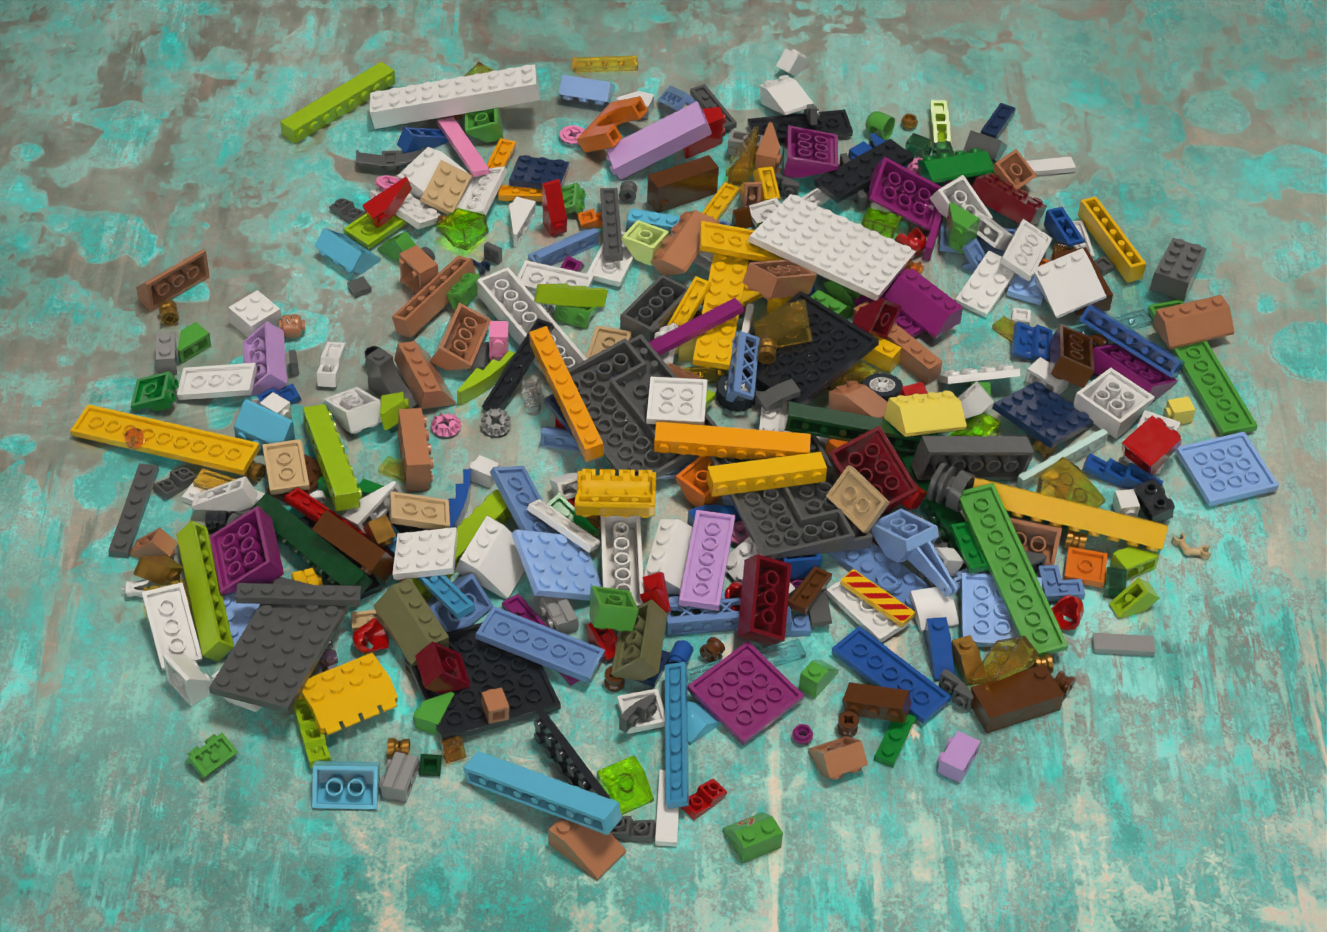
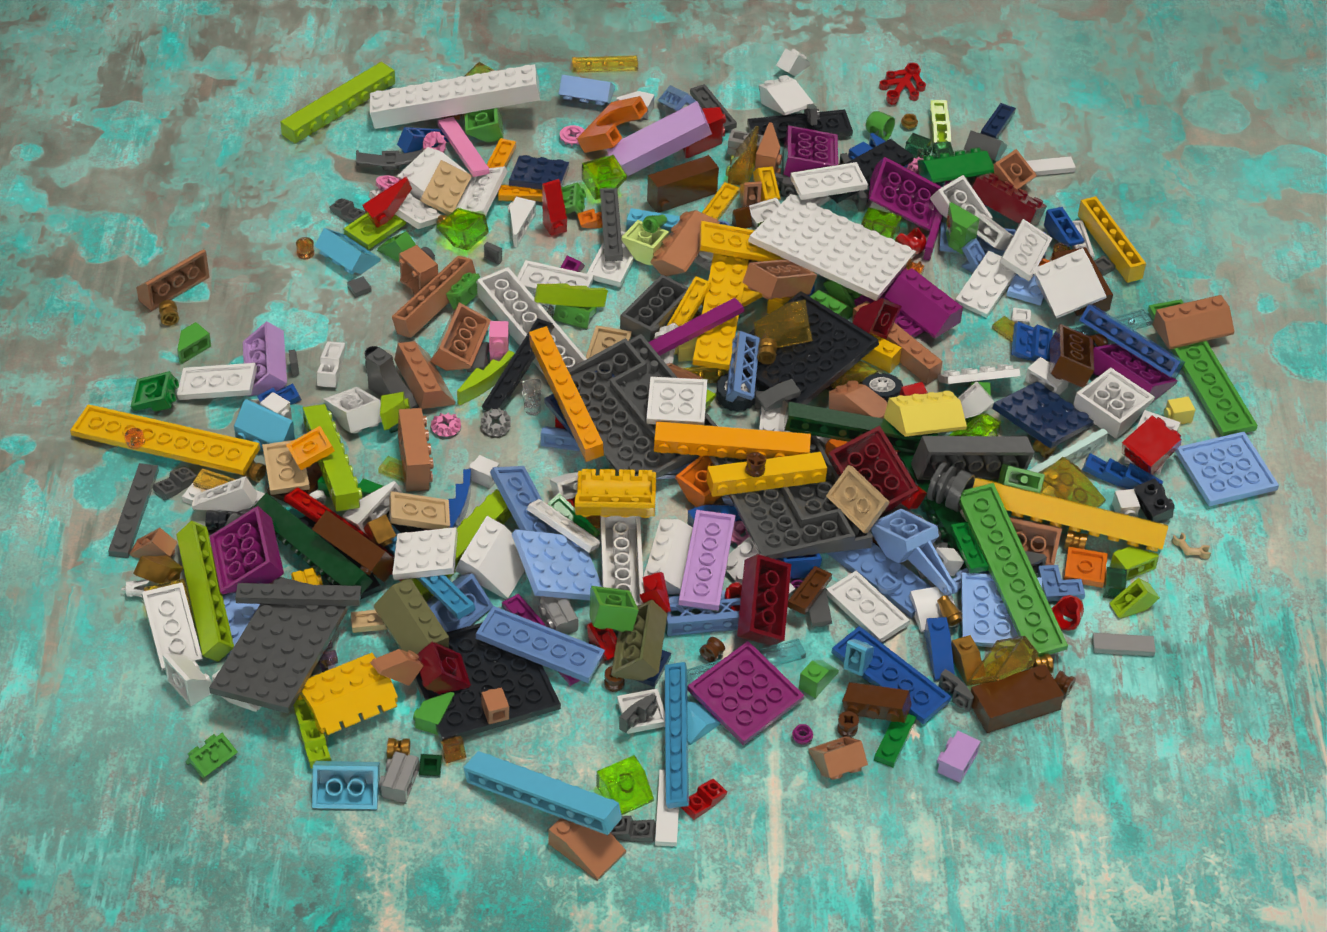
light grey brick [156,332,177,374] -> none
white brick [228,290,281,337] -> none
nougat head [279,314,306,338] -> none
red hair [352,618,389,654] -> none
dark blue hand [470,258,491,274] -> none
medium blue fence [528,228,599,266] -> none
black plate [534,707,610,799] -> none
dark grey wheel [619,181,637,203] -> none
blue brick [668,640,694,666] -> none
bright green slope [723,812,783,863] -> none
white tile [741,303,754,333] -> none
medium blue slope [785,606,811,637] -> none
yellow tile [840,569,915,628] -> none
dark grey brick [1150,238,1207,301] -> none
none -> light orange plate [286,426,335,470]
none -> clear orange wheel [296,237,315,260]
none -> nougat slope [370,649,423,686]
none -> bright pink gear [423,132,447,153]
none -> clear neon green slope [582,155,627,200]
none -> bright green cone [643,214,667,233]
none -> reddish brown wheel [746,452,766,477]
none -> white plate [790,162,868,200]
none -> medium azure slope [843,639,874,676]
none -> red plant [879,63,926,105]
none -> pearl gold cone [937,595,963,627]
none -> bright green slope [998,464,1045,493]

